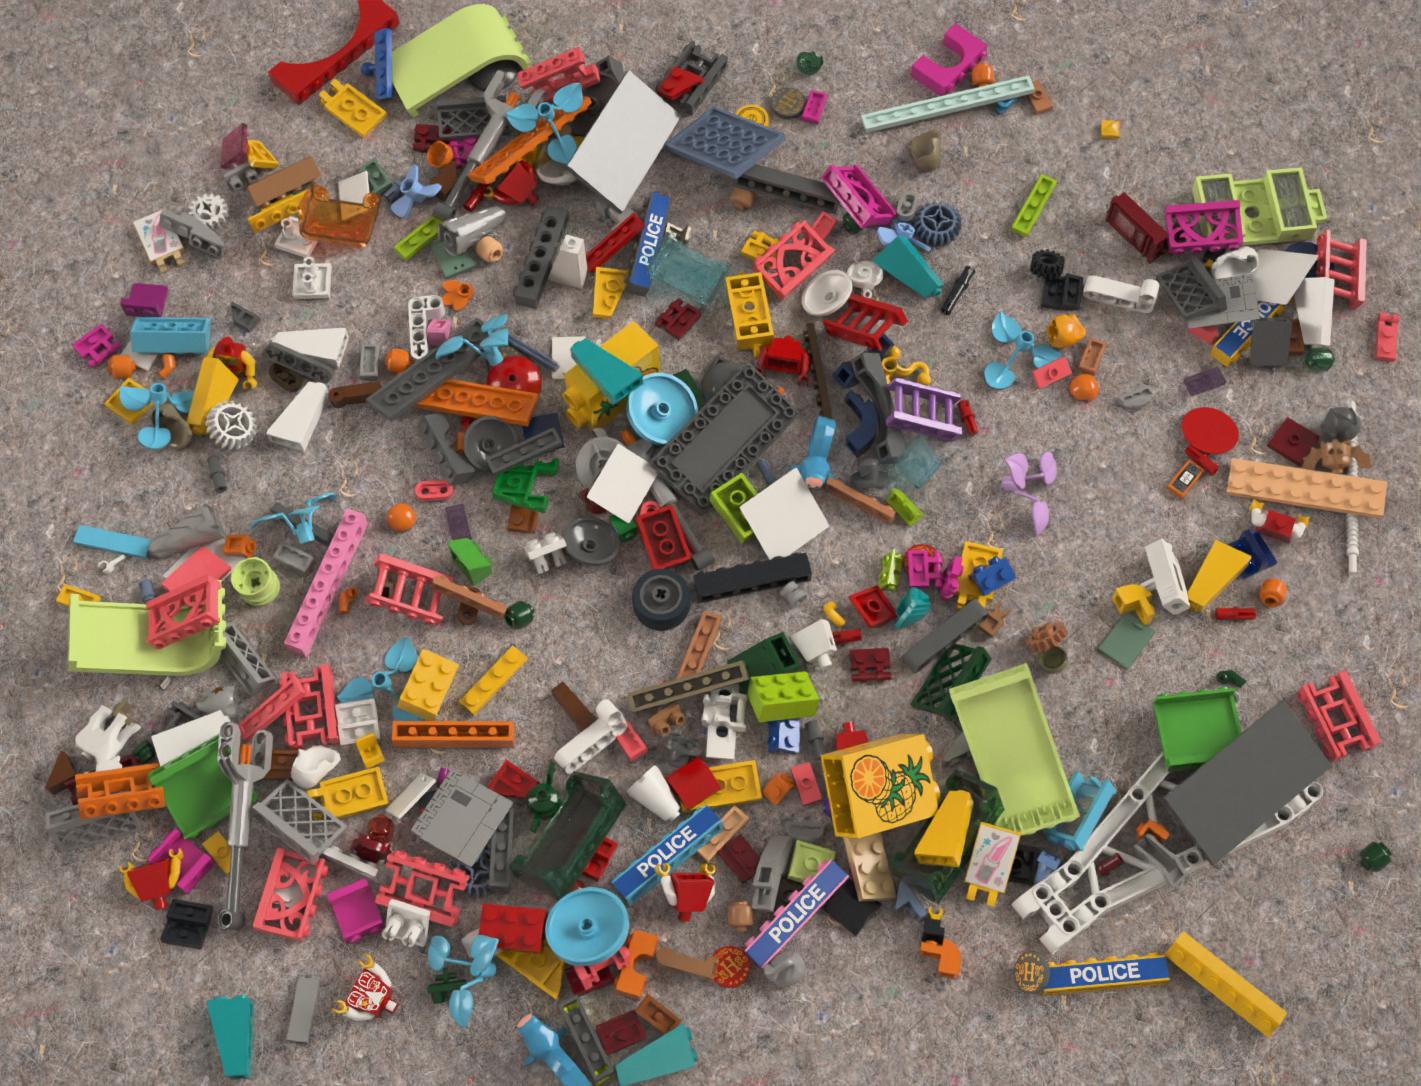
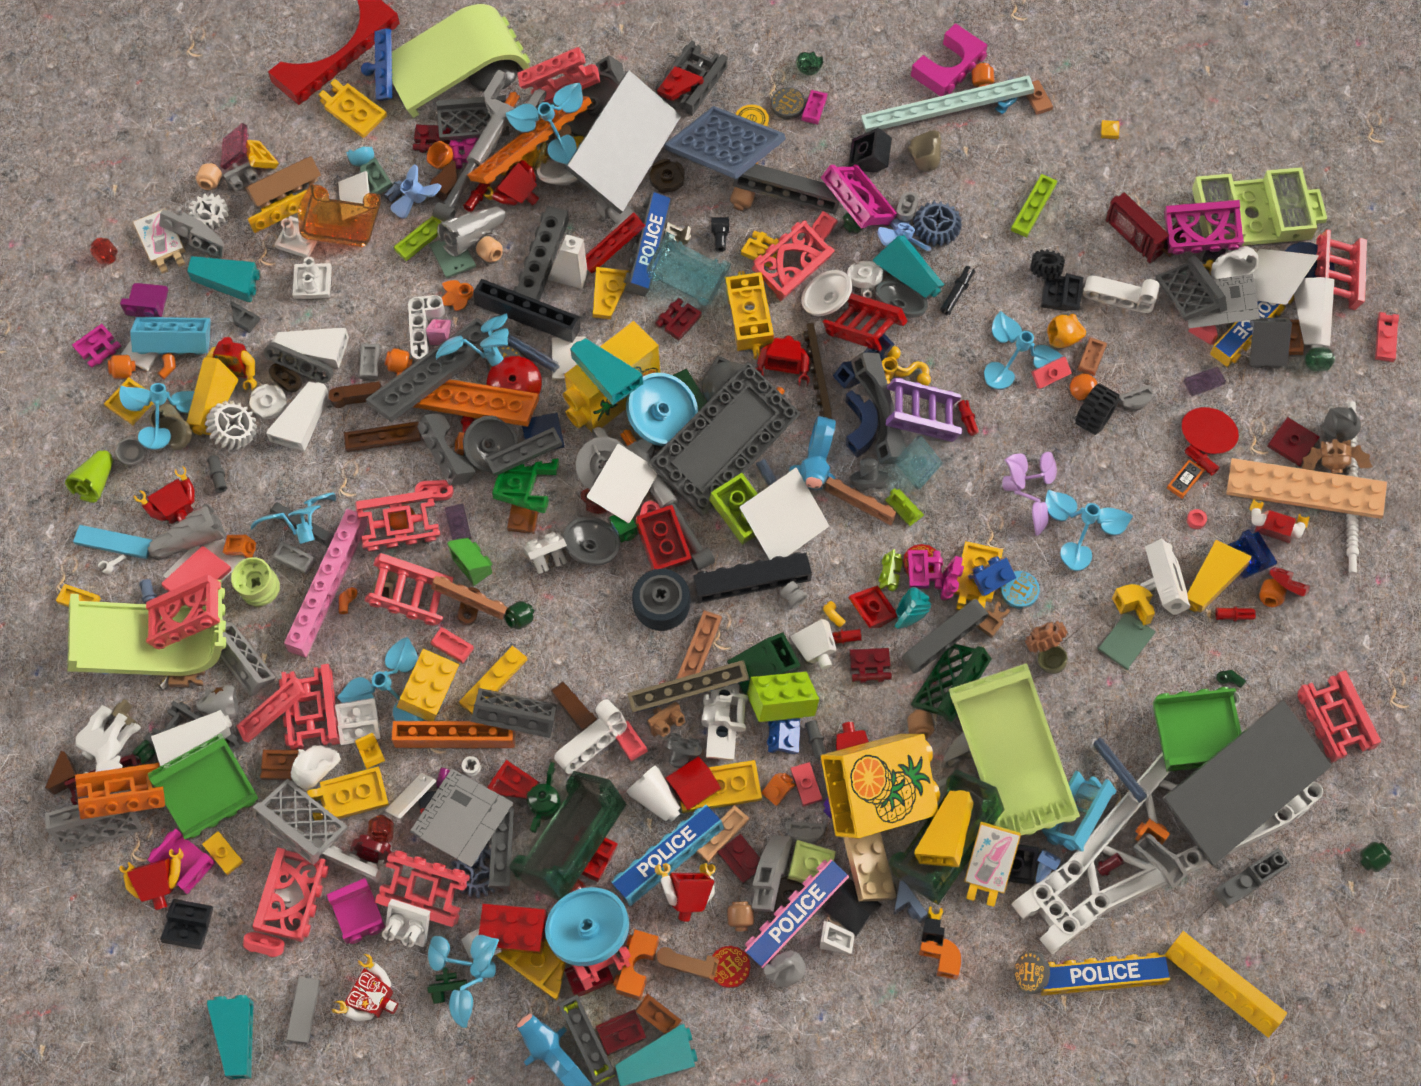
light grey piece [217,721,273,930] -> none
none -> lime cone [65,450,114,503]
none -> clear red head [90,237,118,265]
none -> light grey hair [115,438,145,466]
none -> red torso [133,466,195,524]
none -> medium nougat plate [168,671,205,688]
none -> teal slope [187,256,260,302]
none -> light nougat head [196,163,222,190]
none -> coral plate [243,932,285,957]
none -> white tile [249,384,287,419]
none -> reddish brown plate [344,421,421,452]
none -> medium azure hair [346,147,374,167]
none -> coral fence [355,490,440,552]
none -> coral plate [430,627,474,664]
none -> white bush [462,756,481,776]
none -> dark grey fence [471,688,557,738]
none -> black brick [473,279,580,343]
none -> dark brown plate [649,159,685,194]
none -> black pin [711,217,729,252]
none -> white slope [819,921,855,954]
none -> black slope [848,128,892,173]
none -> dark grey dish [875,281,928,318]
none -> medium nougat head [907,709,935,740]
none -> medium azure tile [1000,571,1040,609]
none -> medium azure plant [1045,490,1133,571]
none -> black tyre [1075,383,1120,435]
none -> sand blue axle [1094,737,1147,803]
none -> coral tile [1187,509,1207,529]
none -> dark grey slope [1213,848,1291,908]
none -> red slope [1269,567,1310,597]

